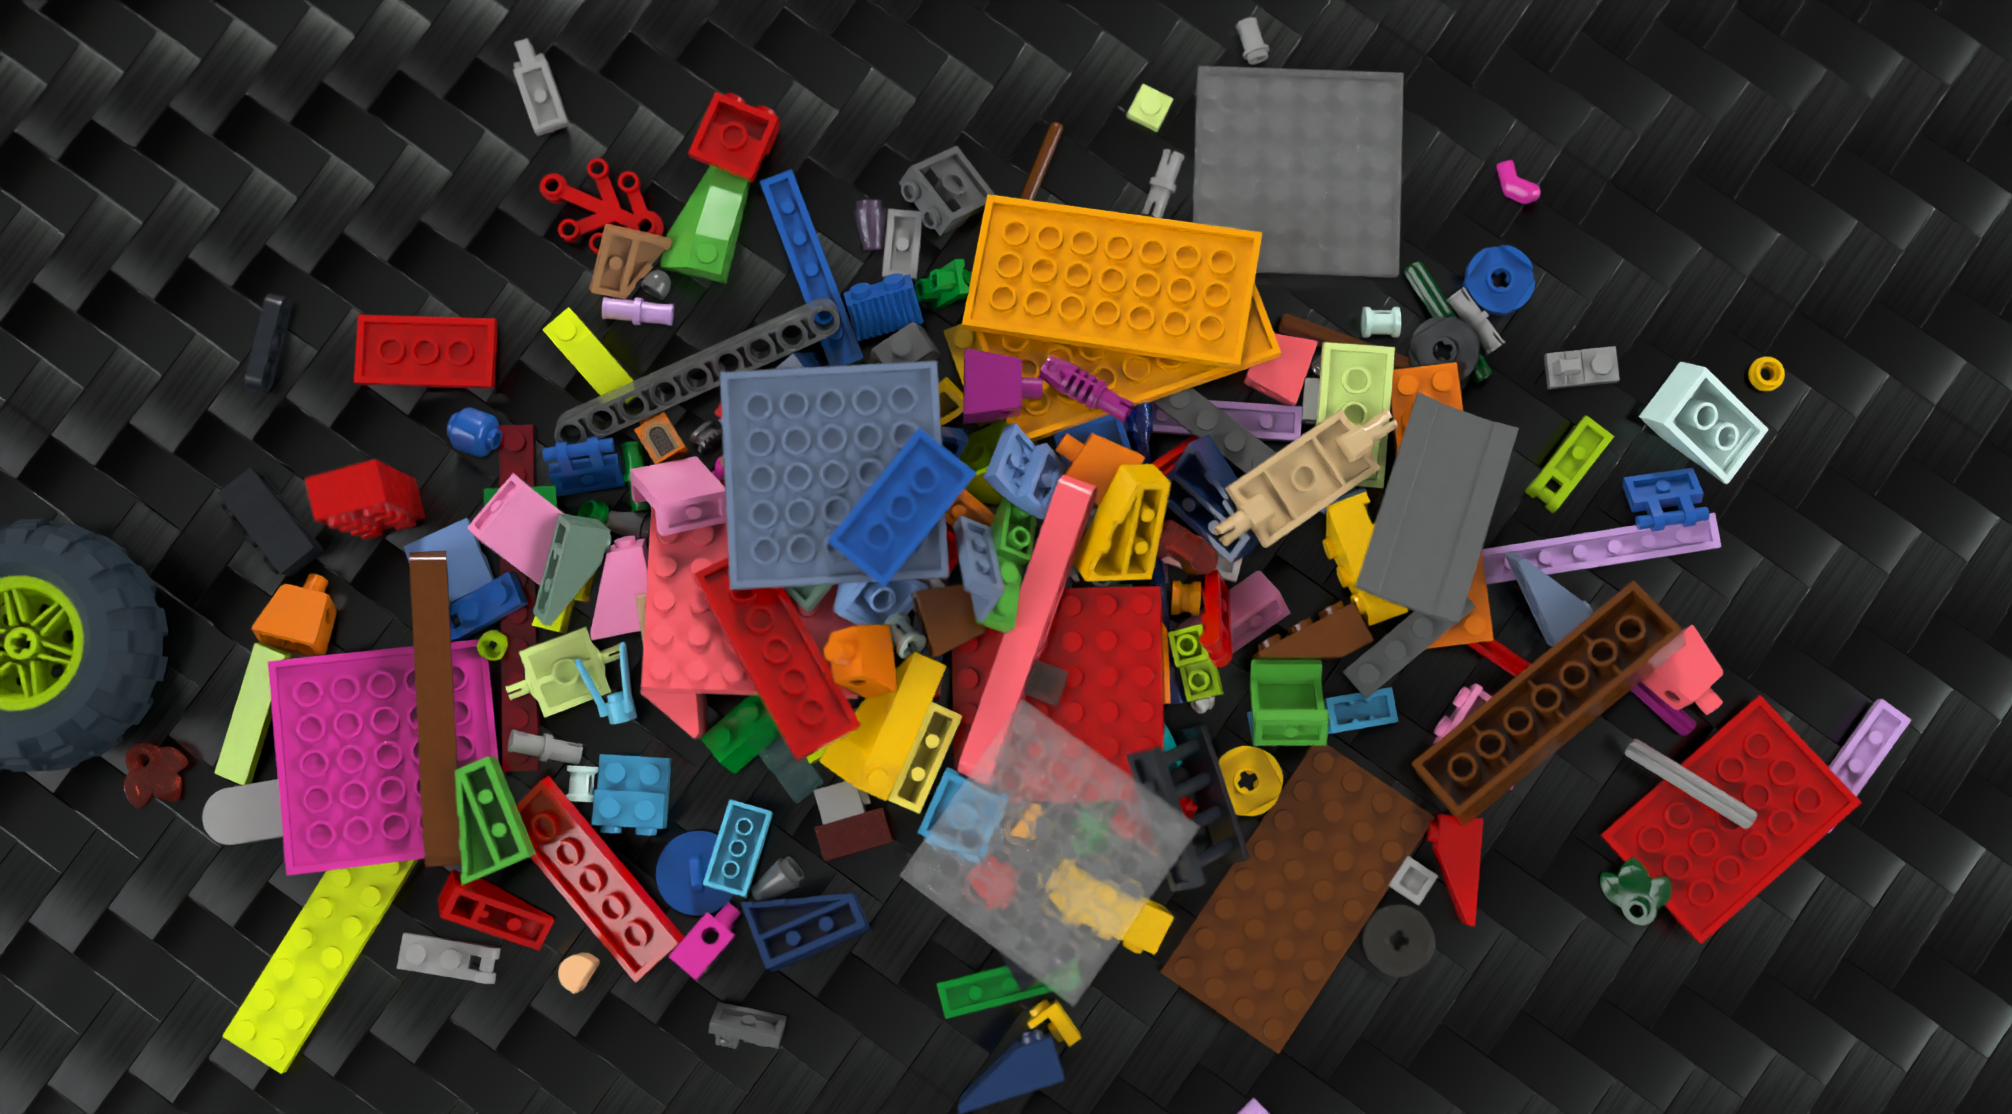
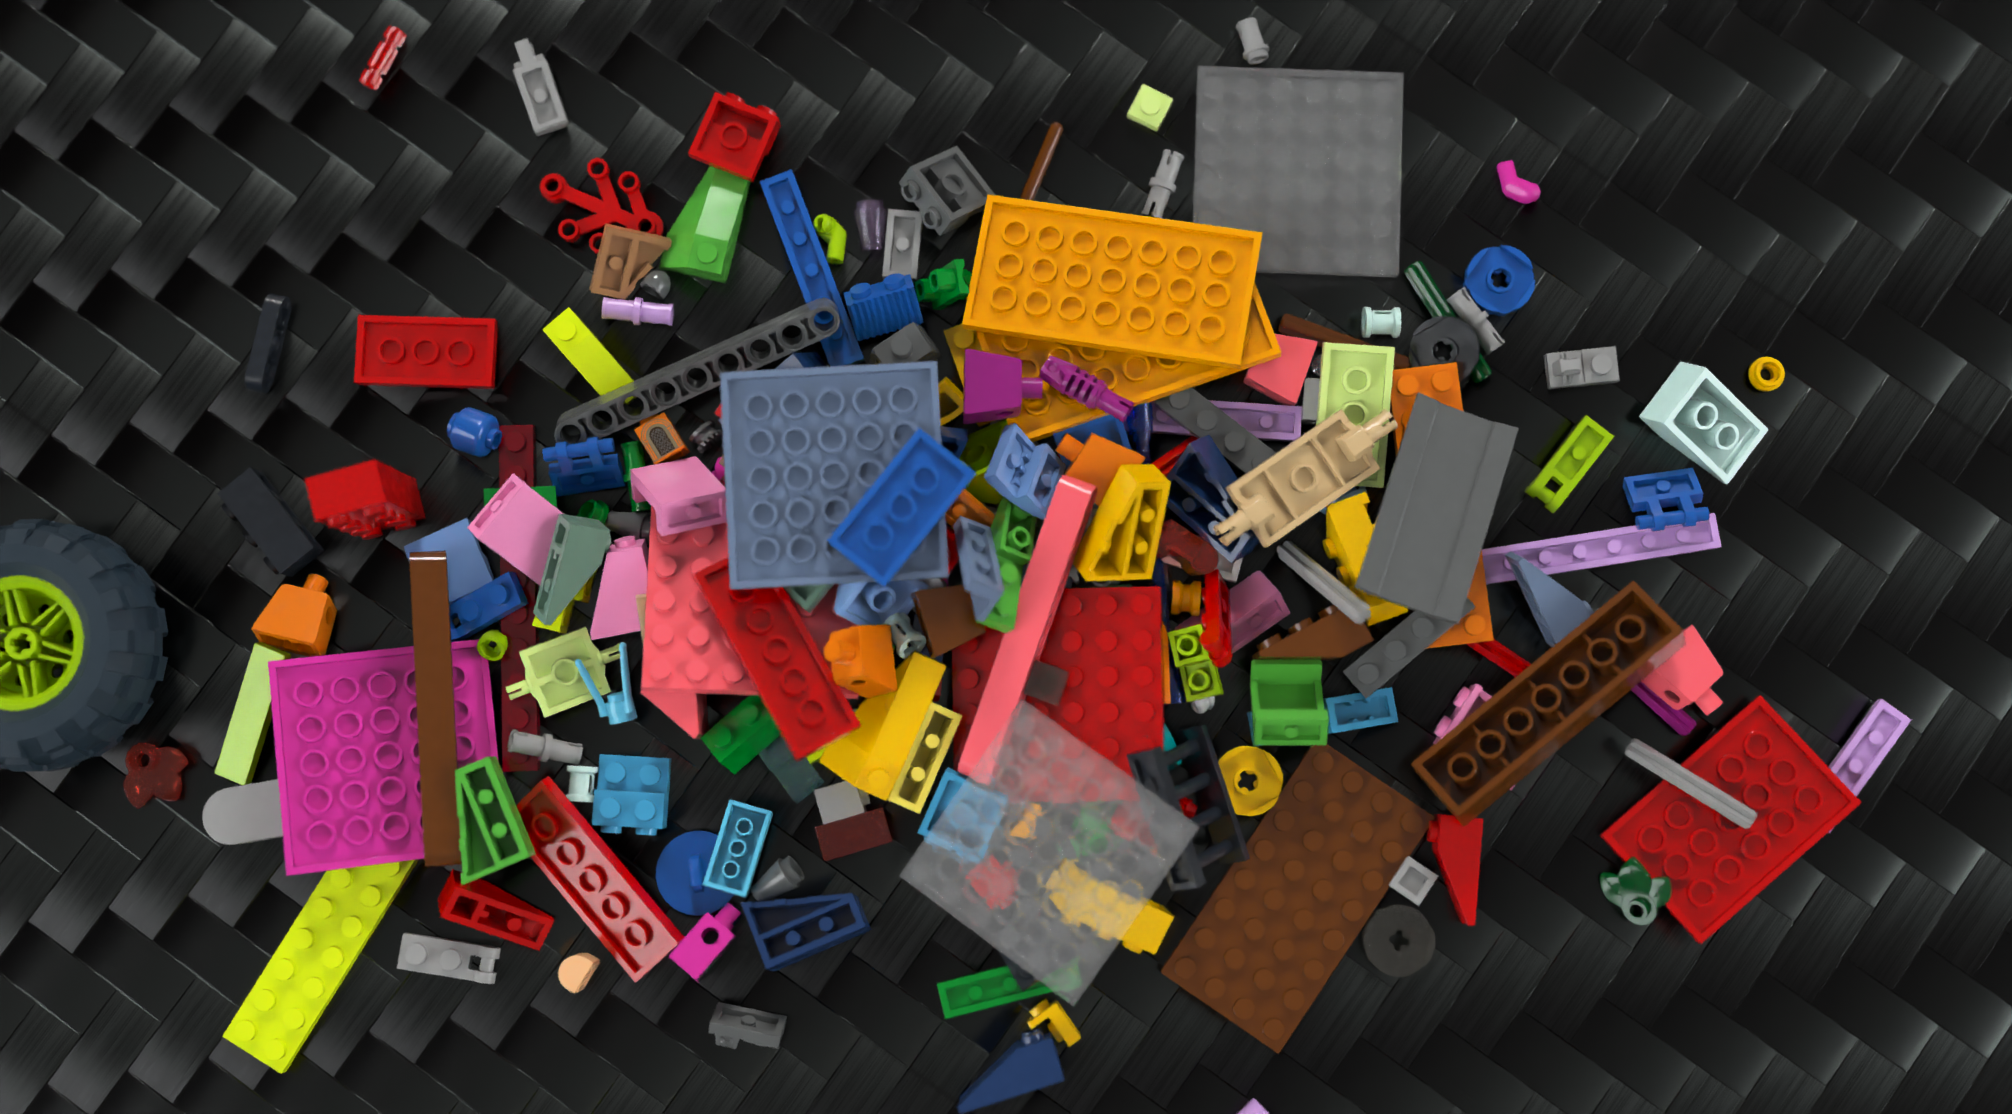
none -> axle [359,25,406,90]
none -> lime arm [814,214,847,264]
none -> light grey axle [1276,541,1371,624]

